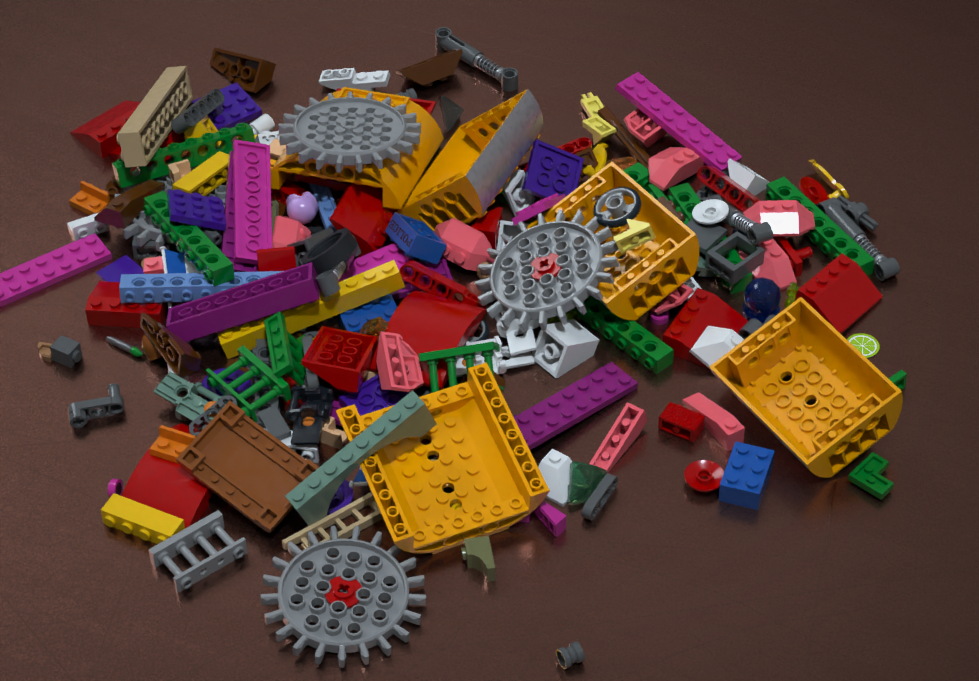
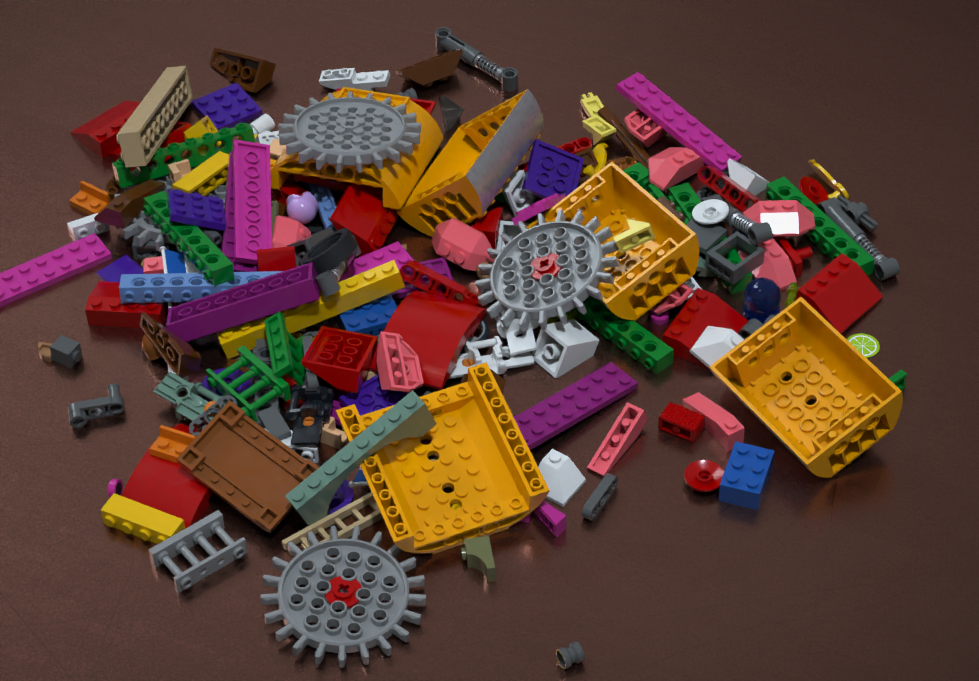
flat silver piece [106,336,143,357] -> none
dark grey beam [171,89,224,134] -> none
clear orange beam [360,317,388,337] -> none
blue brick [385,212,447,264] -> none
green fence [419,342,504,393] -> none
clear green brick [568,461,607,505] -> none
light grey wheel [593,187,641,228] -> none
green plate [848,452,894,500] -> none

